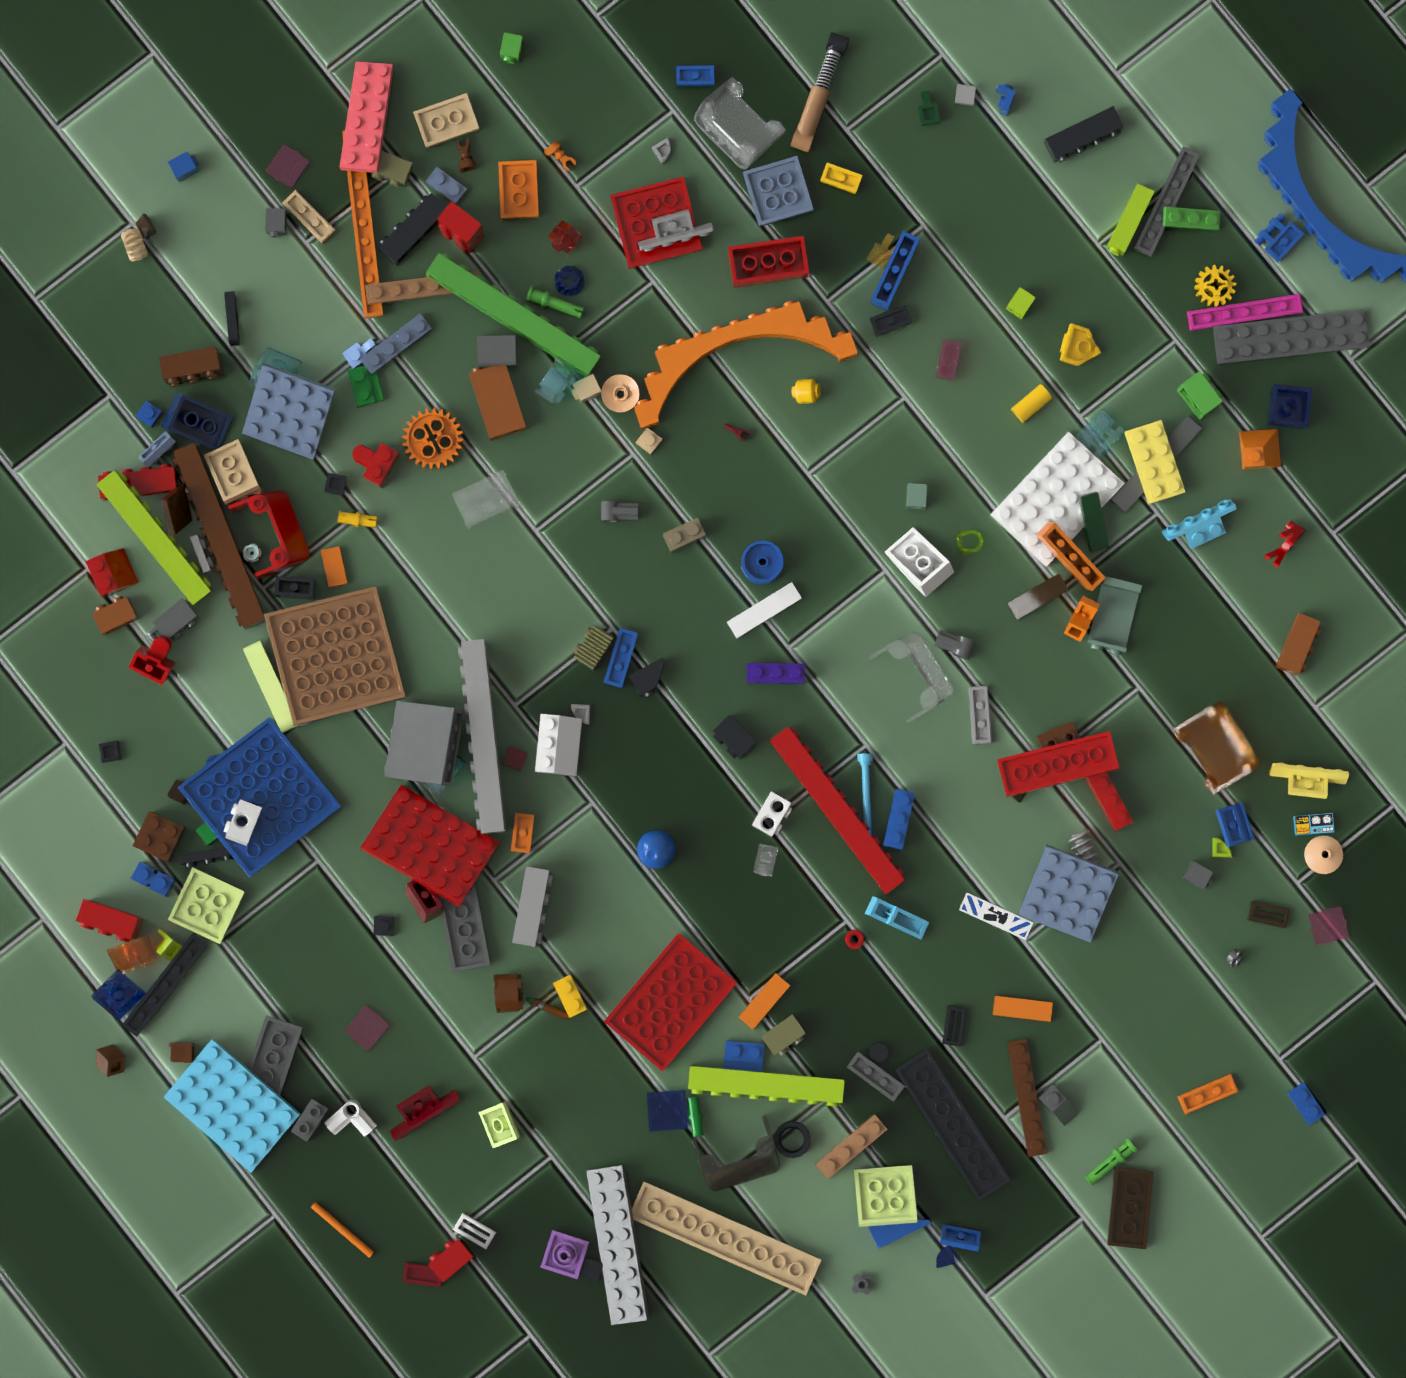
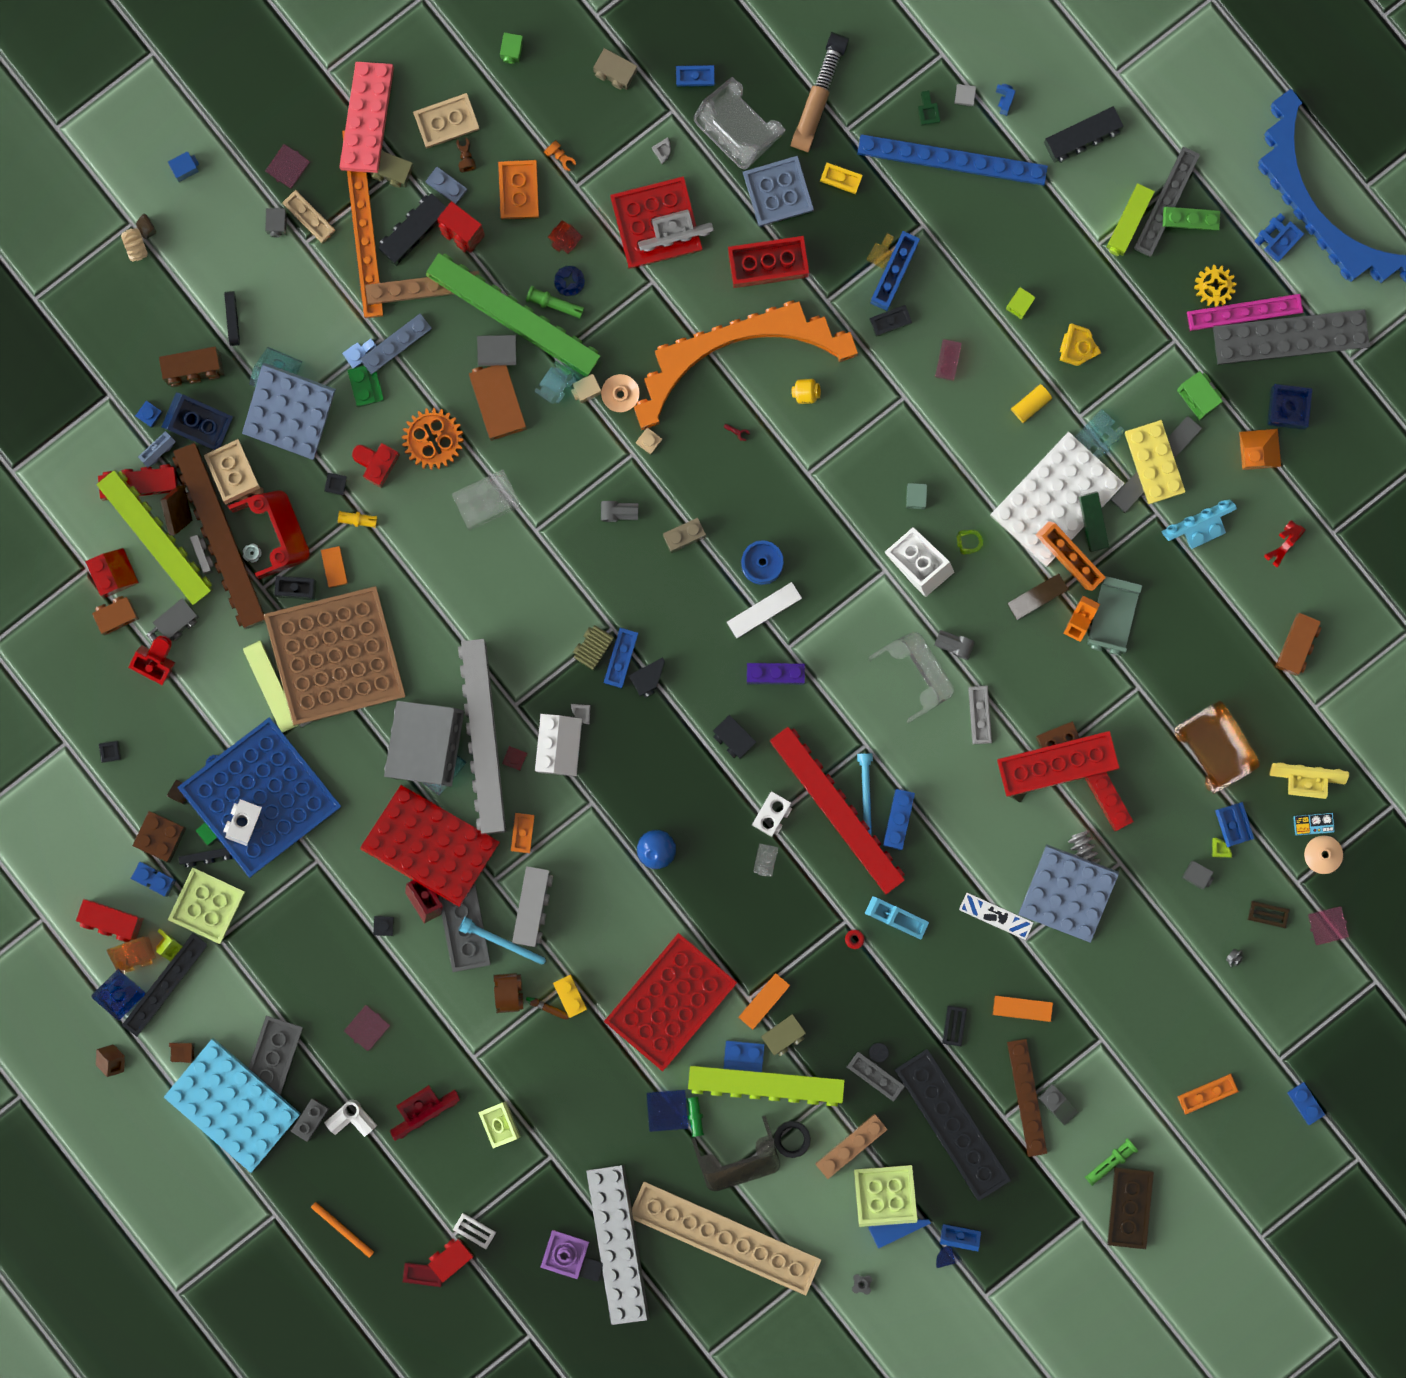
none -> medium azure piece [459,917,546,964]
none -> dark tan brick [593,48,638,90]
none -> blue plate [857,135,1048,186]

